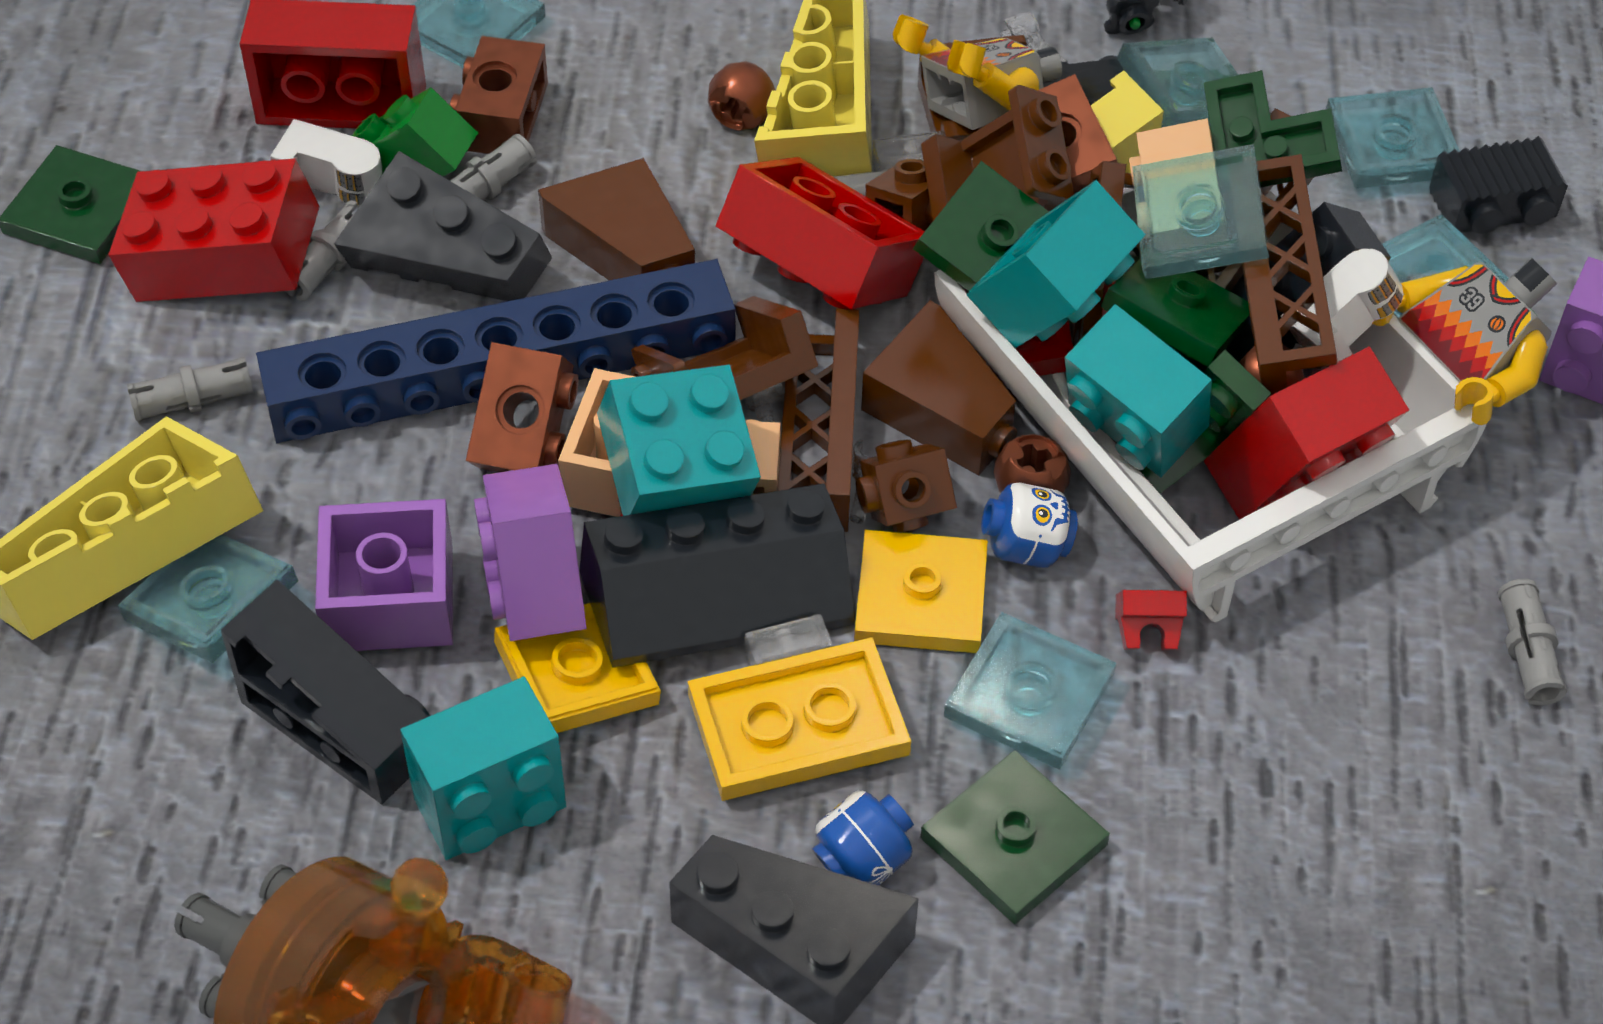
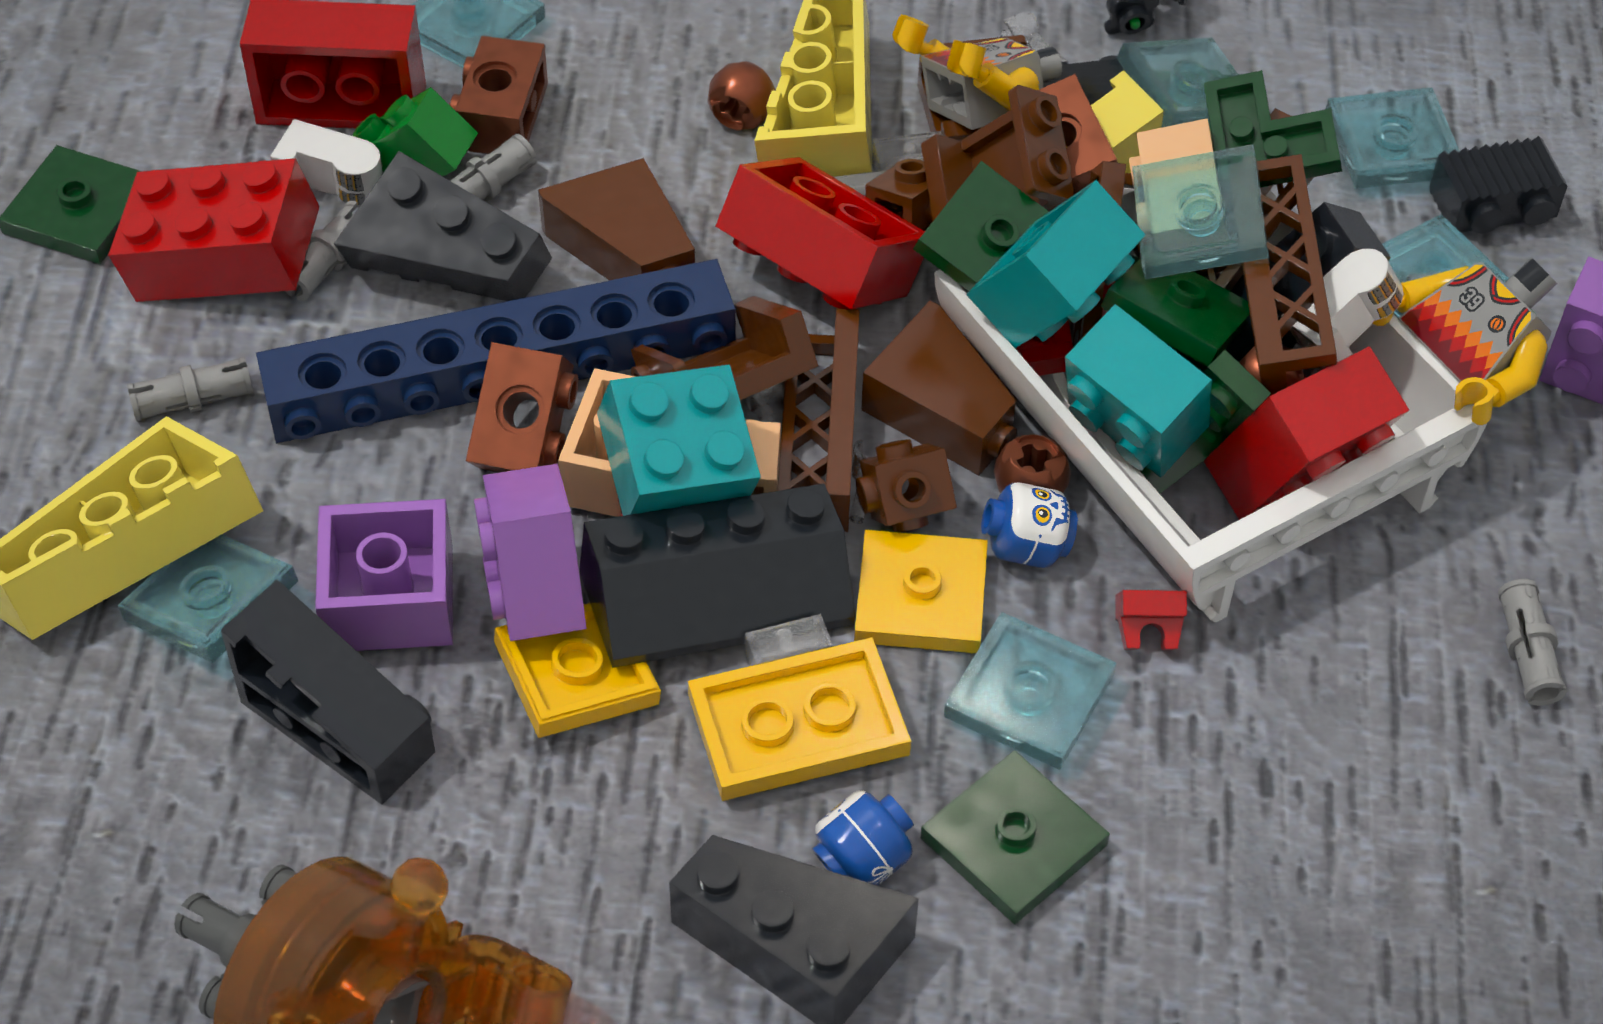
teal brick [400,676,567,860] -> none

